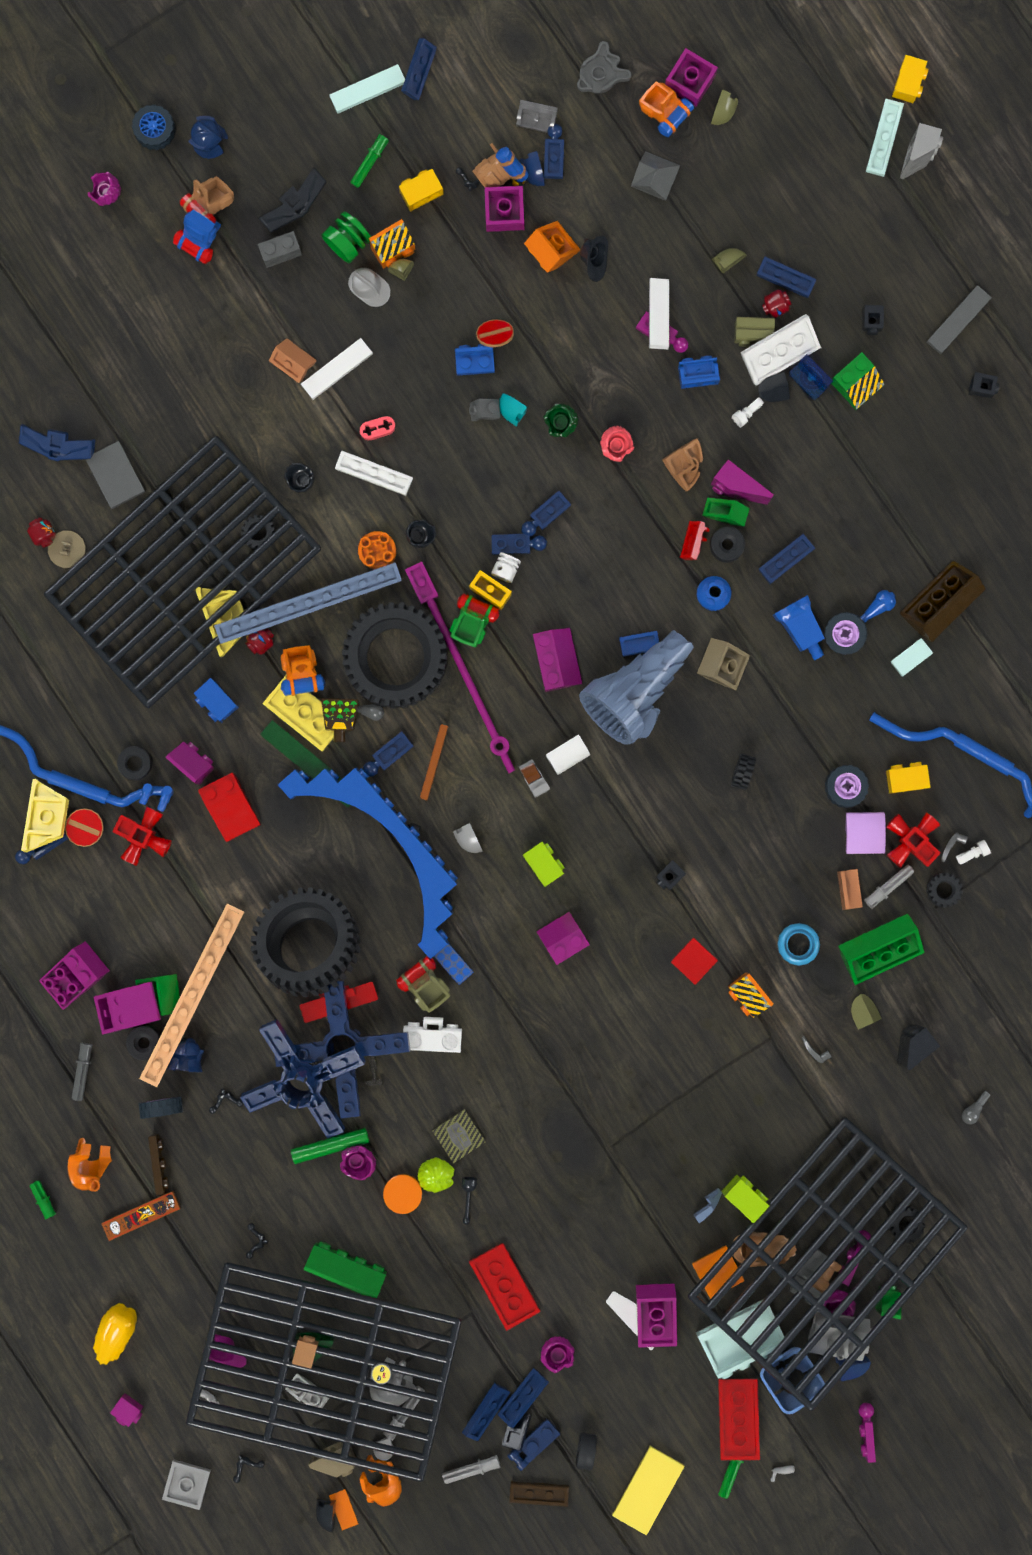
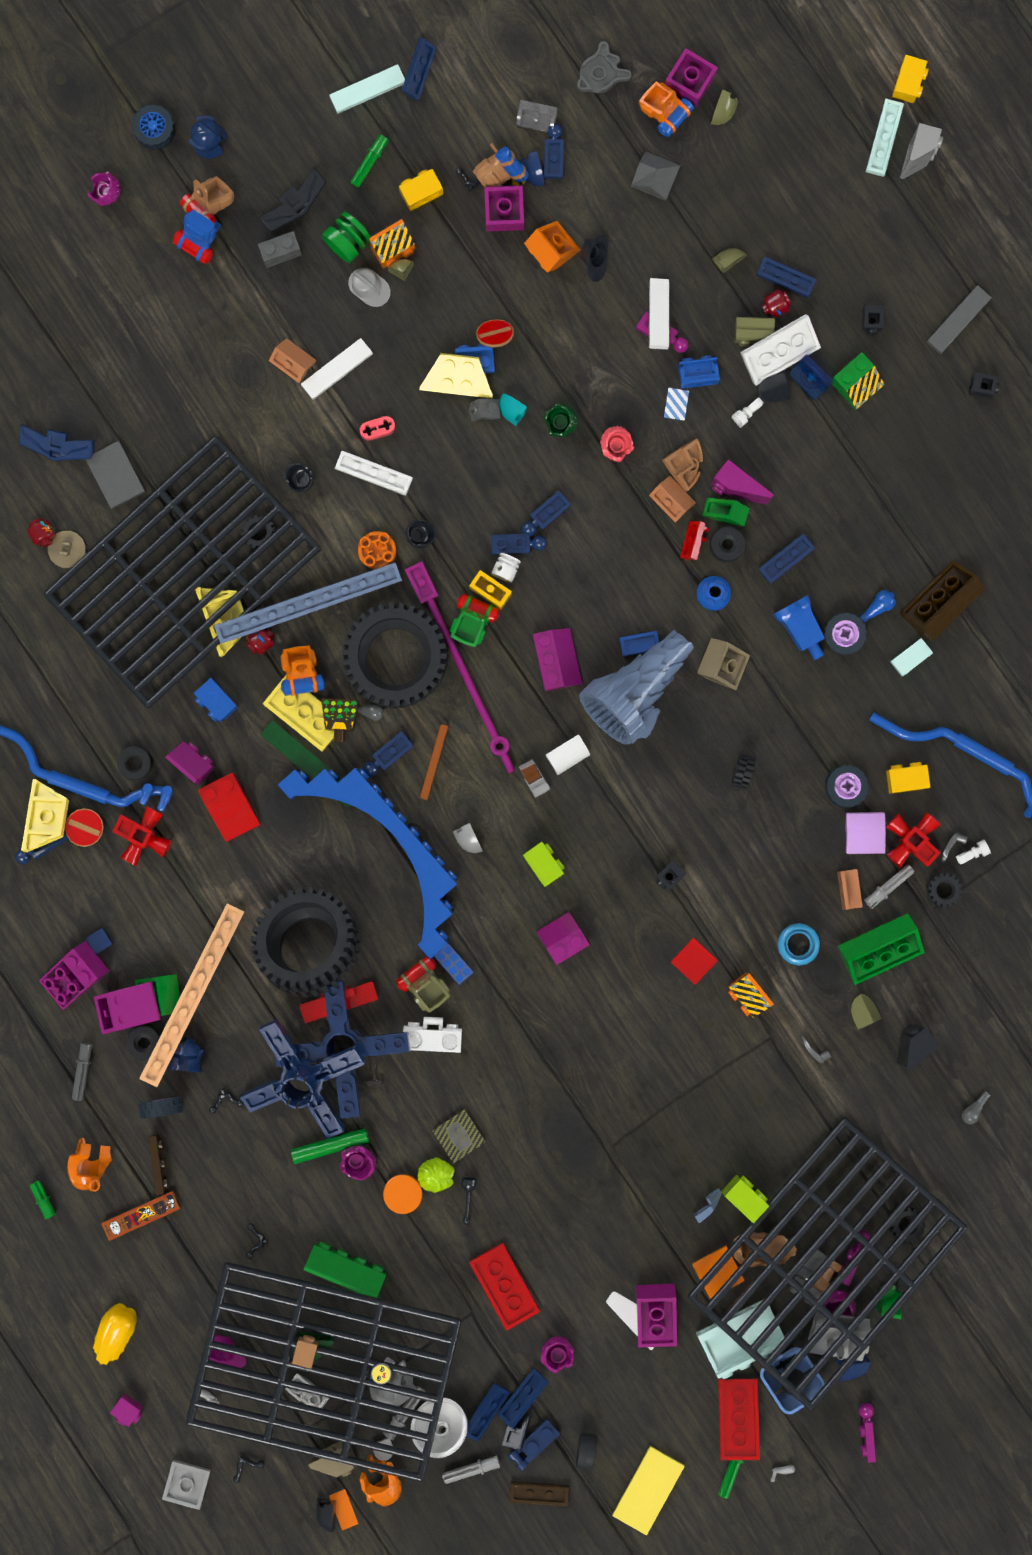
none -> dark blue tile [86,928,113,954]
none -> white dish [411,1398,468,1458]
none -> light yellow wing [420,353,493,398]
none -> nougat panel [649,476,696,523]
none -> sticker [664,388,689,420]

